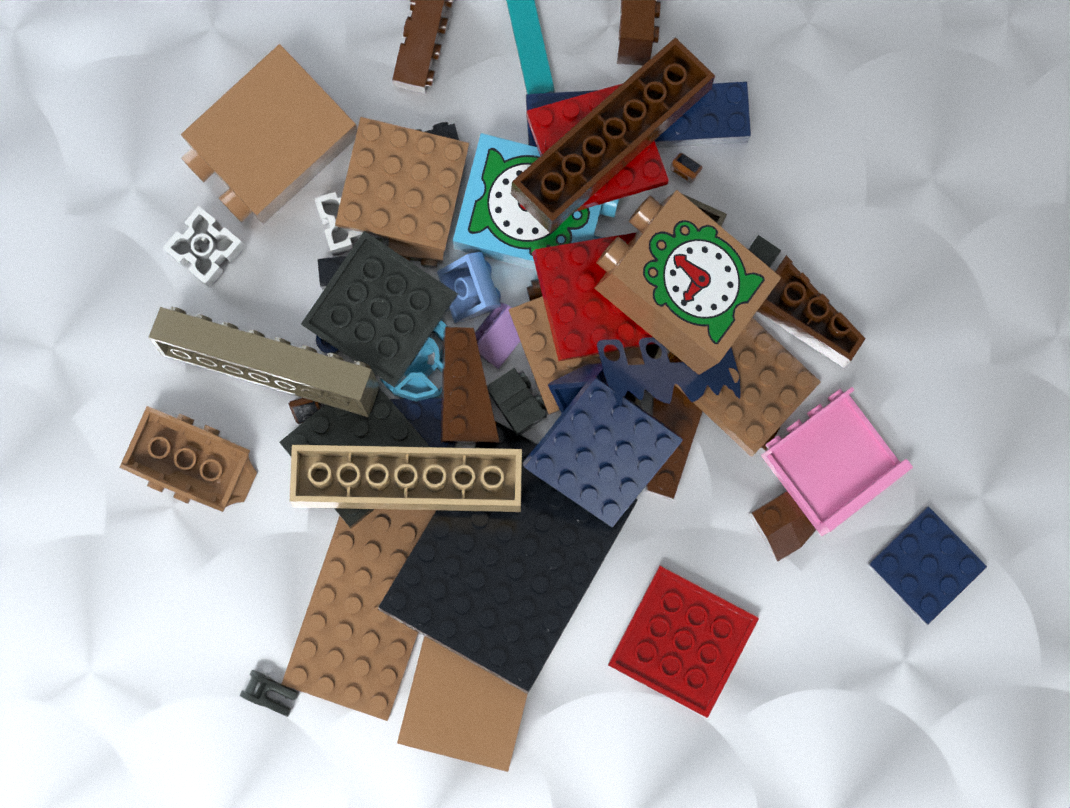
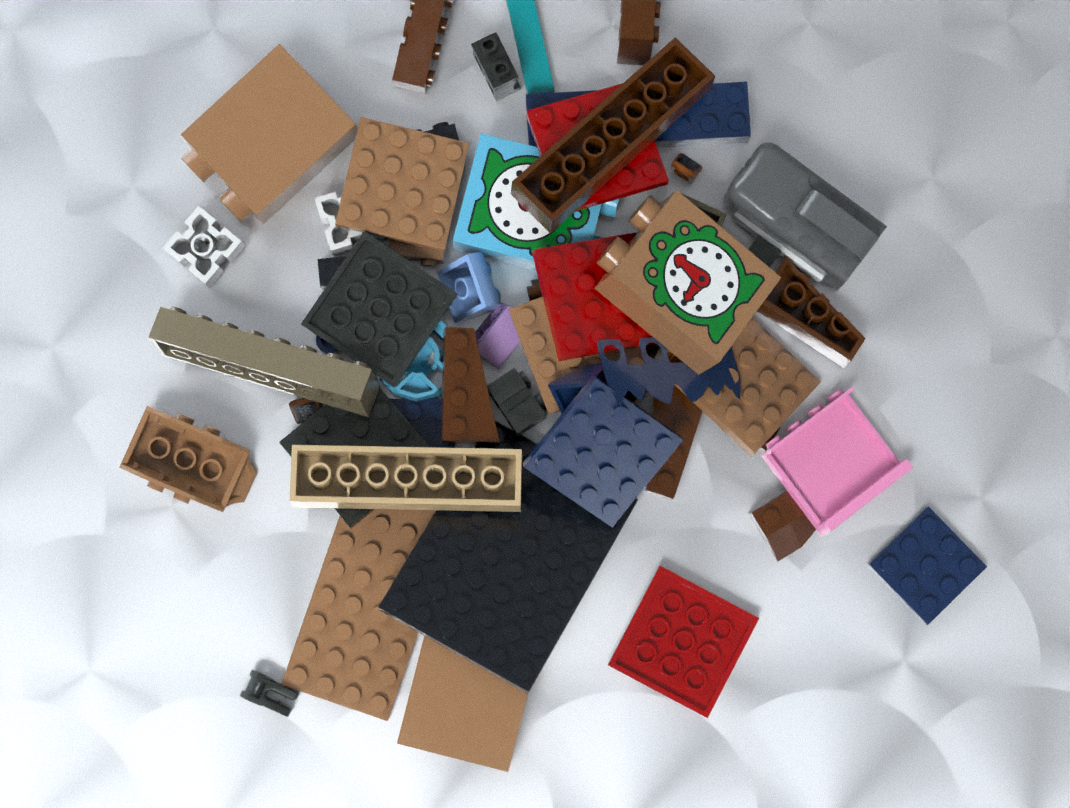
none -> pearl dark grey hips [471,32,521,101]
none -> dark grey piece [724,142,887,291]

